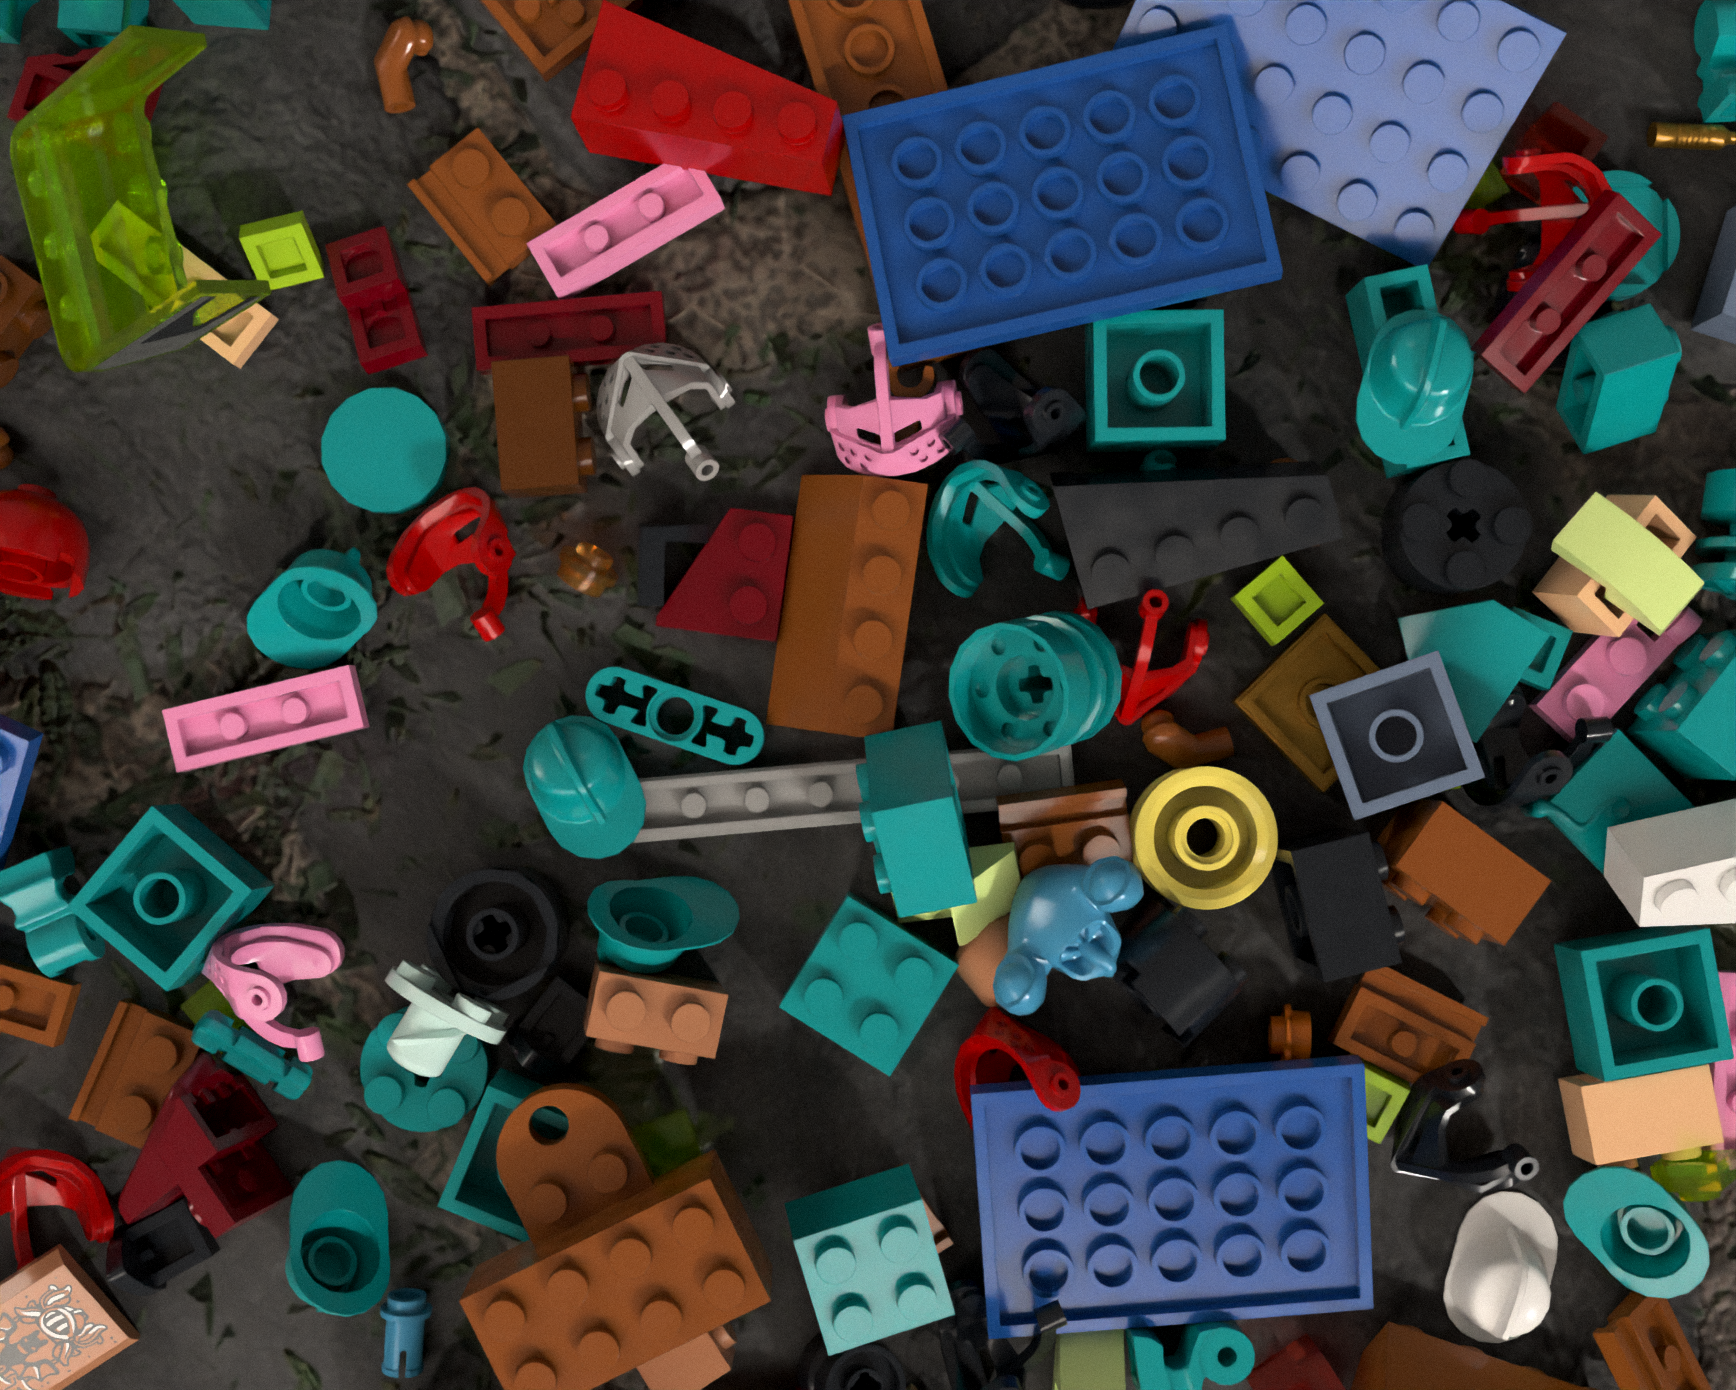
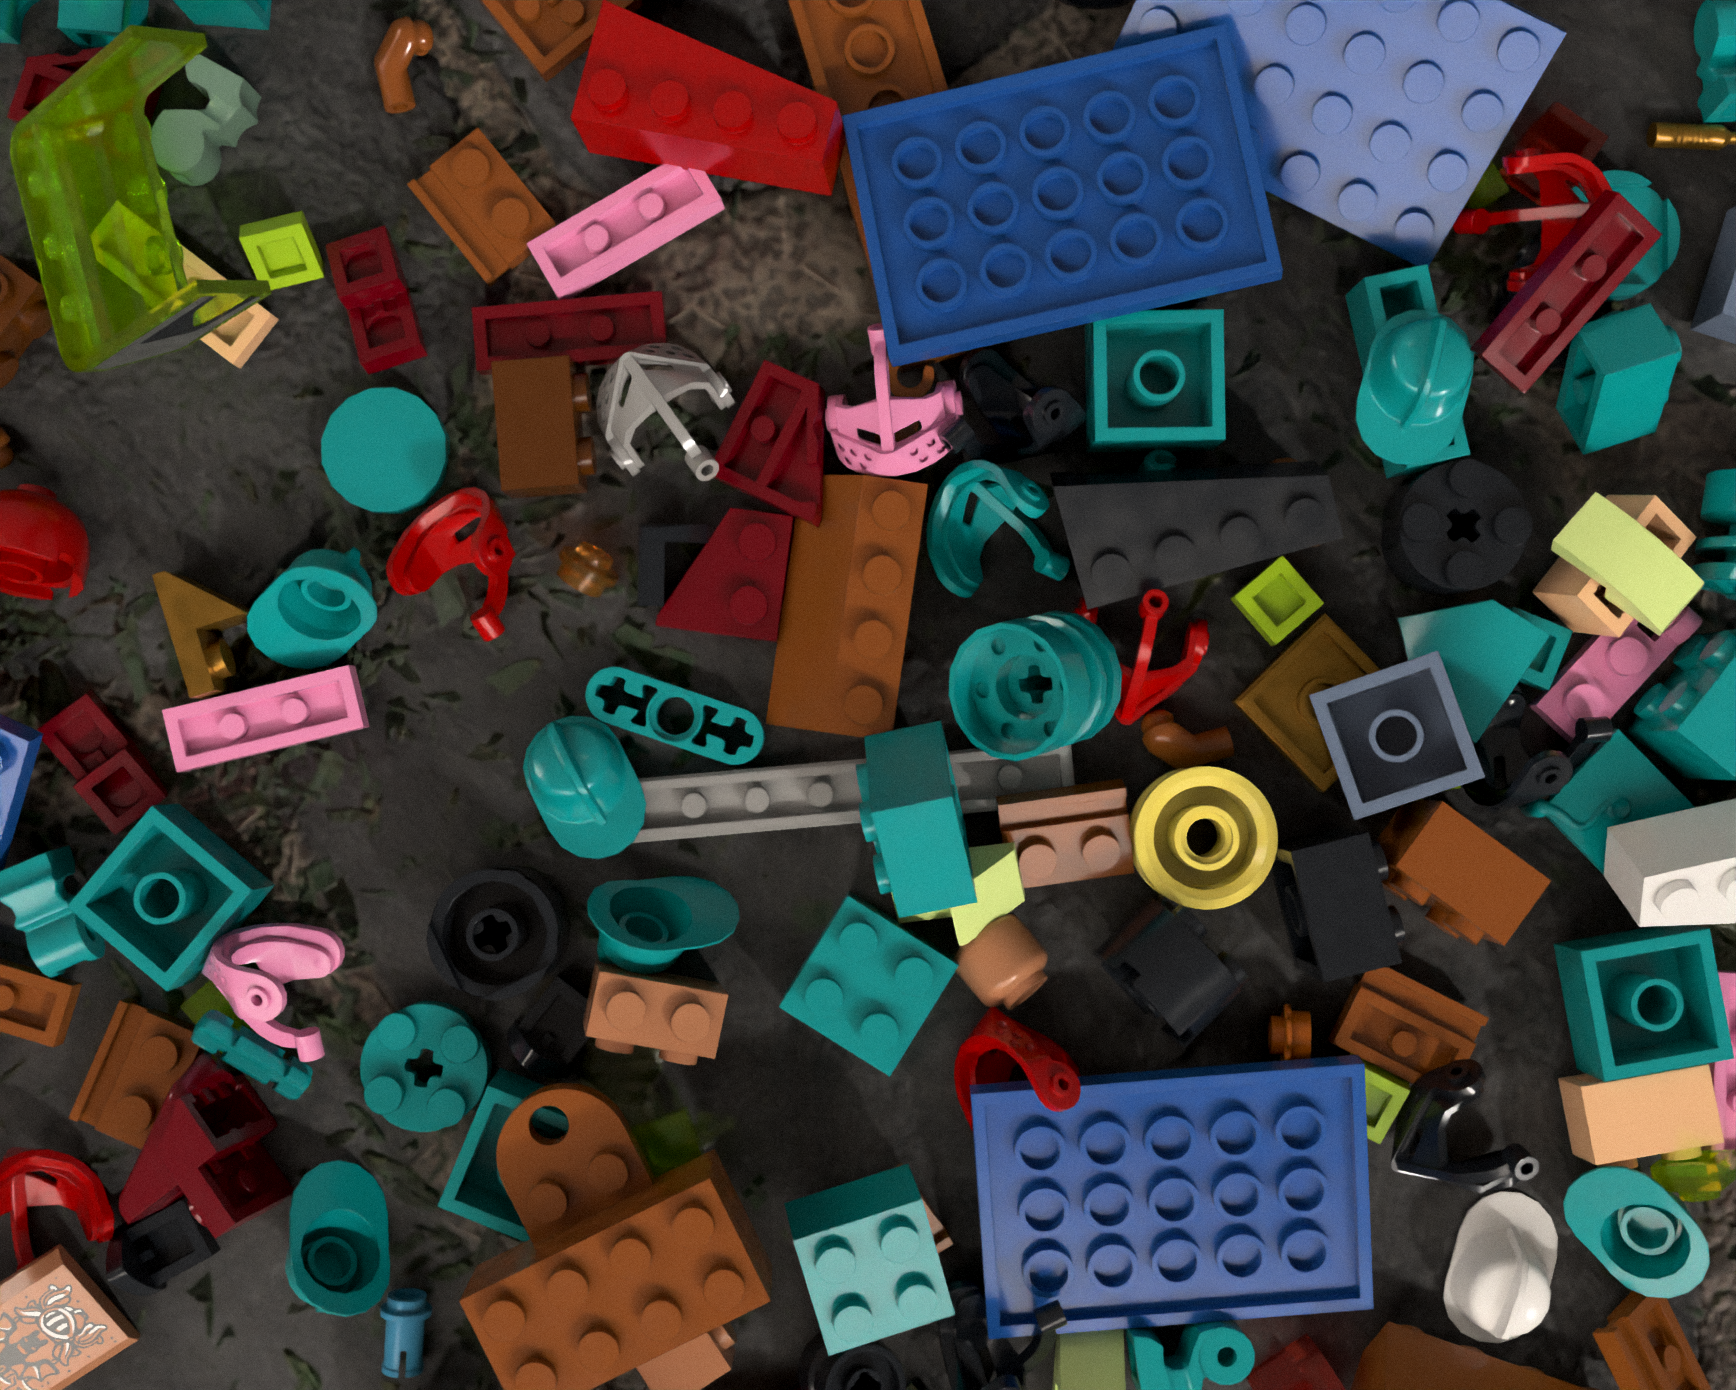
light aqua plate [385,959,509,1077] -> none
dark azure head [993,856,1144,1016] -> none
none -> dark red slope [36,689,169,835]
none -> sand green leg [149,48,262,186]
none -> pearl gold slope [152,571,250,699]
none -> dark red wing [714,359,825,527]

